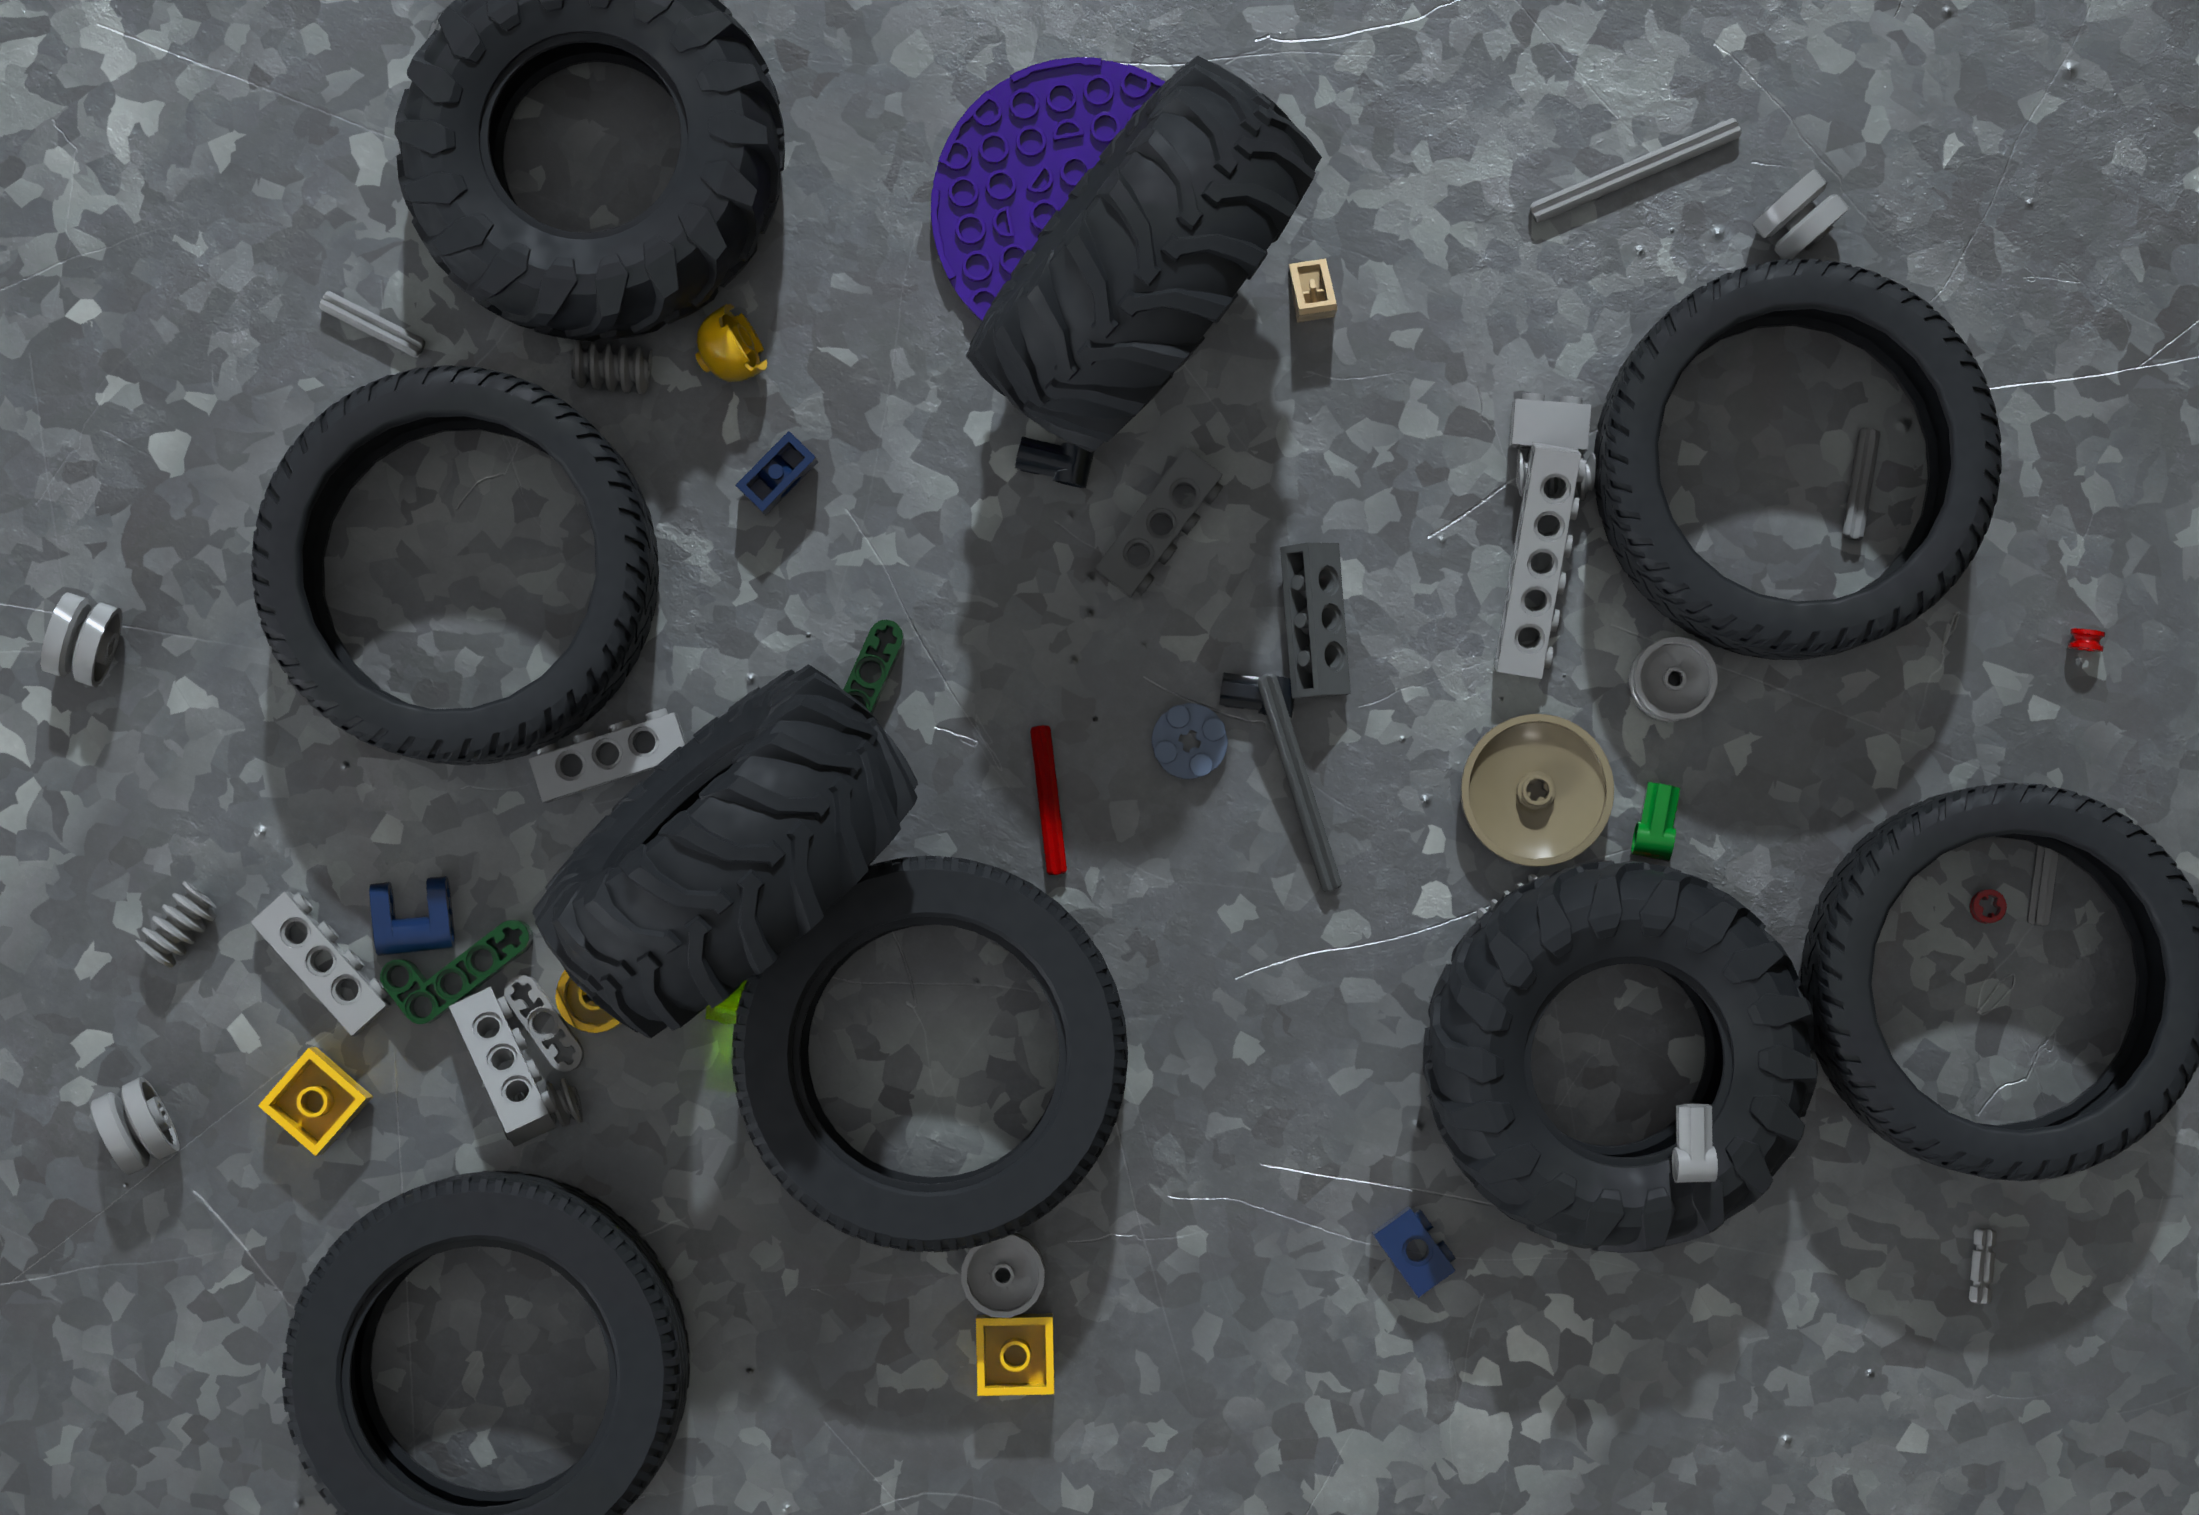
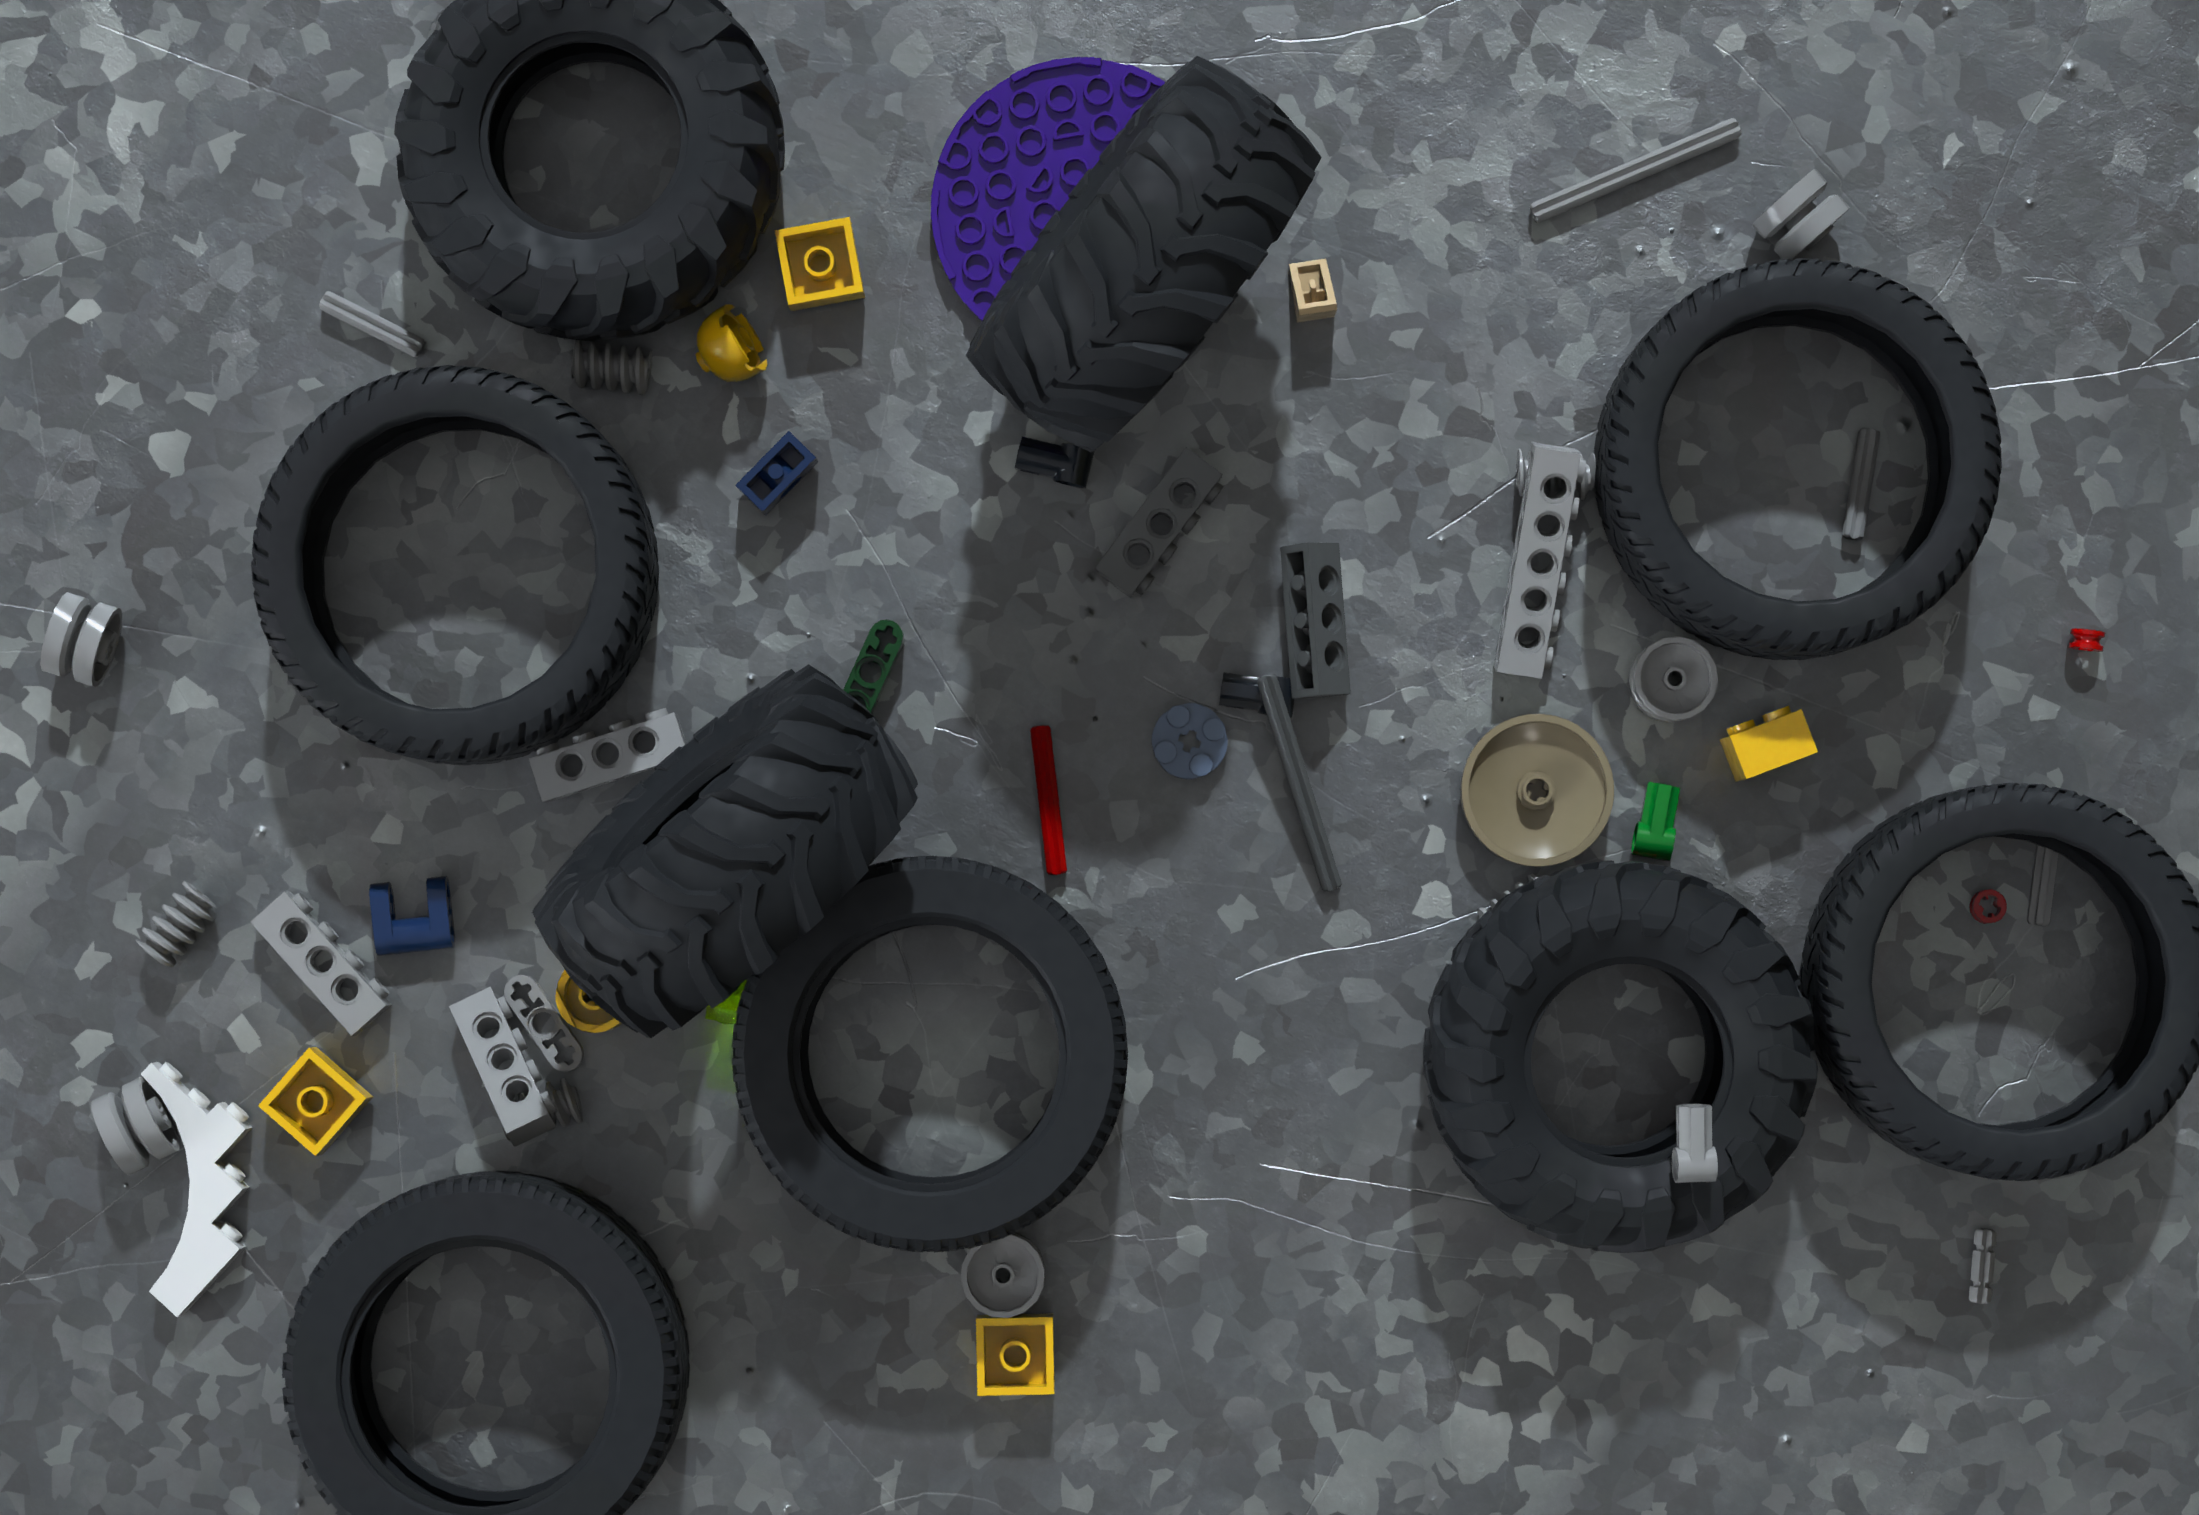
dark green beam [380,920,533,1024] -> none
dark blue brick [1372,1206,1456,1298] -> none
light grey brick [1509,393,1591,454] -> none
none -> white arch [141,1062,253,1317]
none -> yellow brick [774,217,865,311]
none -> yellow brick [1719,706,1818,782]

